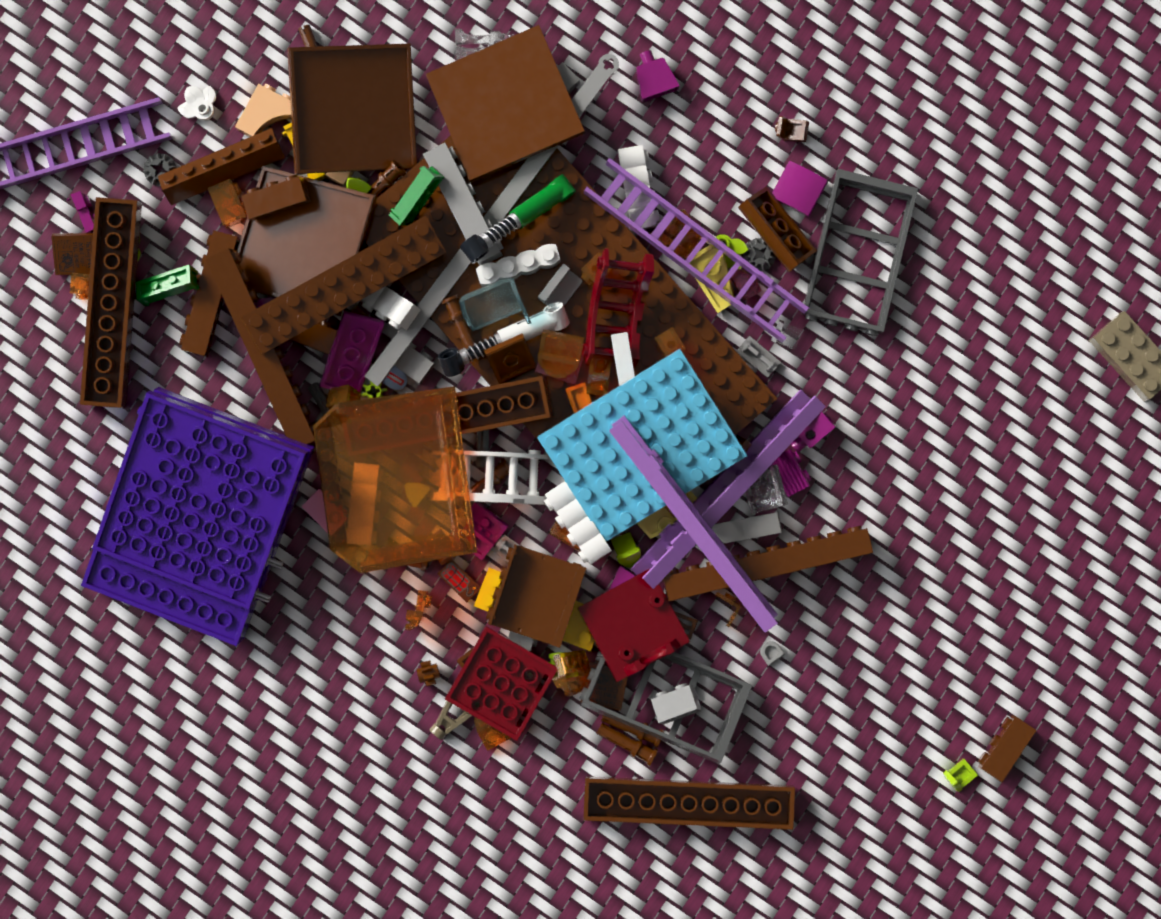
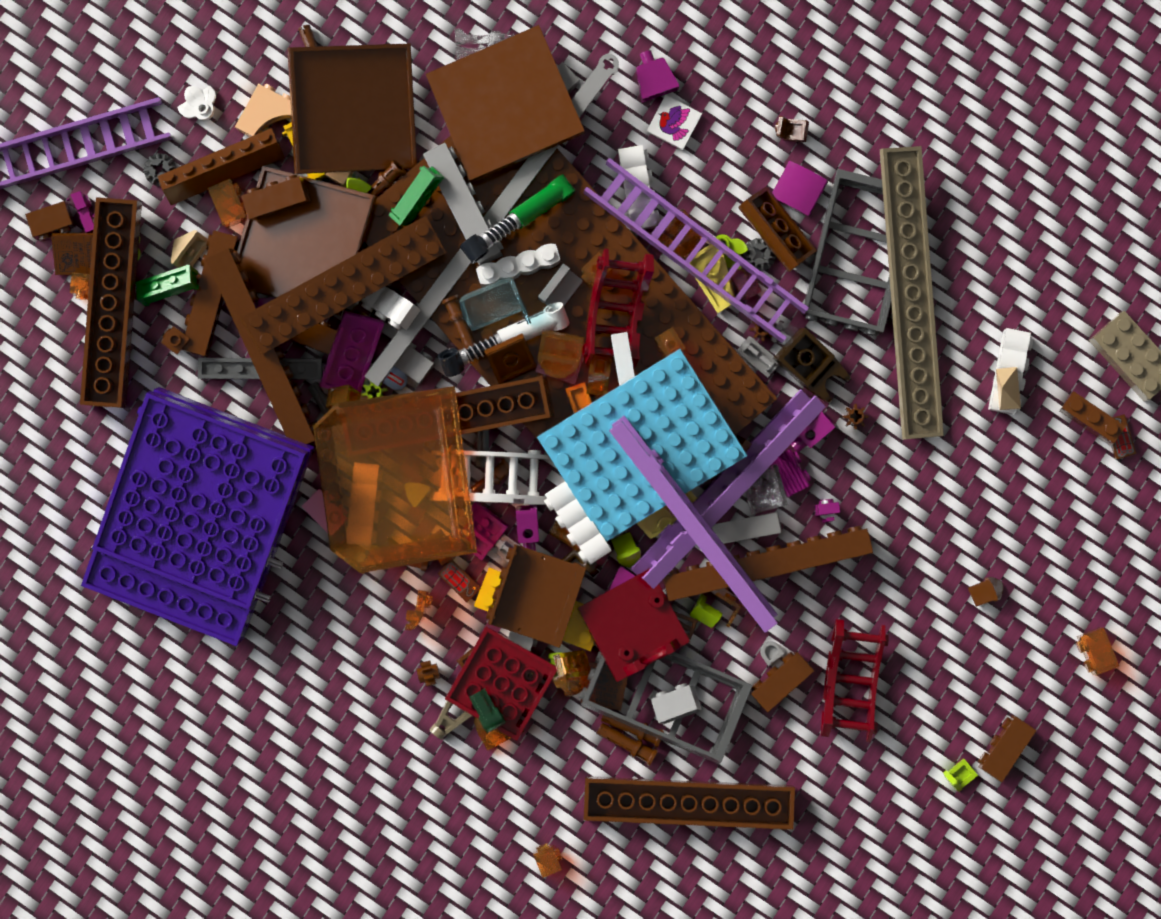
none -> reddish brown brick [25,201,76,242]
none -> reddish brown bracket [161,326,190,354]
none -> tan slope [171,230,207,268]
none -> dark grey plate [198,358,322,380]
none -> clear green piece [469,688,506,734]
none -> magenta torso [516,505,539,551]
none -> clear orange brick [533,843,563,878]
none -> dark brown plate [562,548,599,577]
none -> tile [647,95,702,151]
none -> lime tile [690,594,723,629]
none -> reddish brown gear [749,316,775,342]
none -> reddish brown brick [750,652,814,712]
none -> dark brown brick [773,328,851,404]
none -> magenta piece [814,499,840,522]
none -> dark red fence [821,619,889,742]
none -> reddish brown gear [842,404,868,430]
none -> dark tan plate [880,146,944,439]
none -> reddish brown tile [968,577,1003,607]
none -> white brick [988,328,1033,415]
none -> tan slope [996,367,1021,410]
none -> reddish brown brick [1059,391,1126,446]
none -> clear orange brick [1076,627,1119,676]
none -> tile [1111,414,1136,460]

